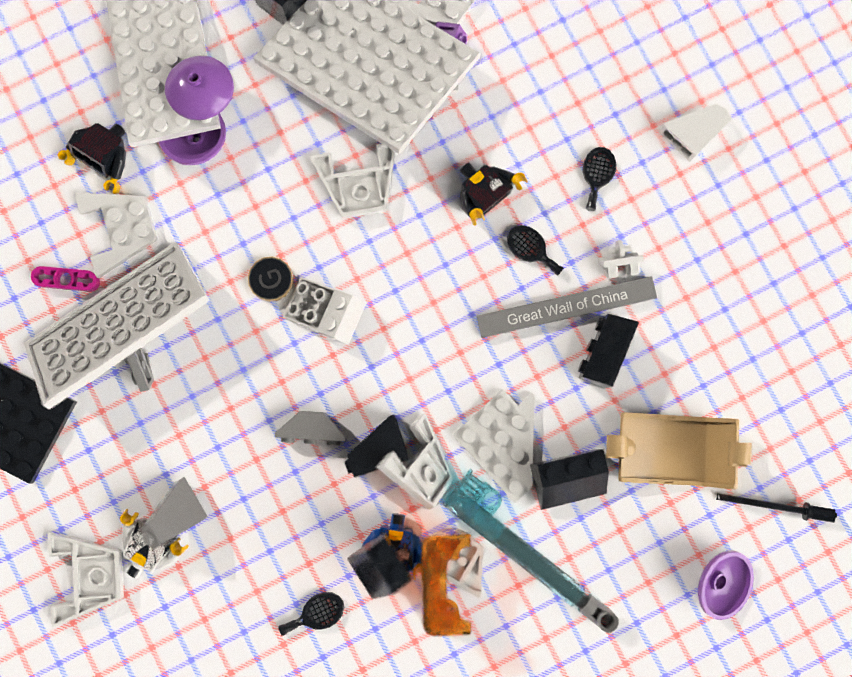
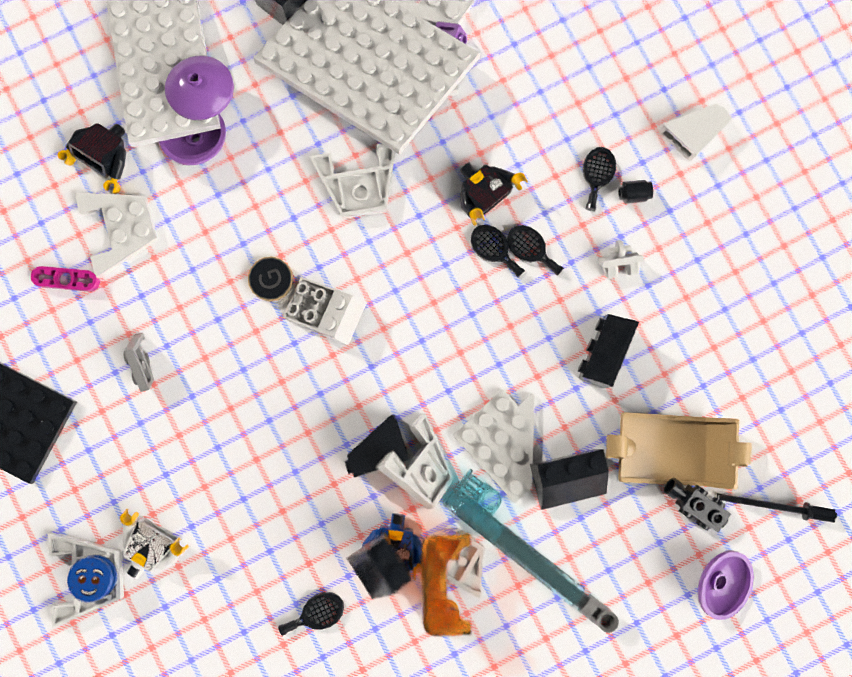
white plate [24,242,210,409] -> none
light grey slope [140,476,208,550] -> none
light grey slope [275,411,347,446] -> none
light grey tile [476,276,658,338] -> none
none -> blue head [67,555,117,602]
none -> black piece [470,224,525,278]
none -> black brick [618,179,653,204]
none -> black brick [664,478,731,533]

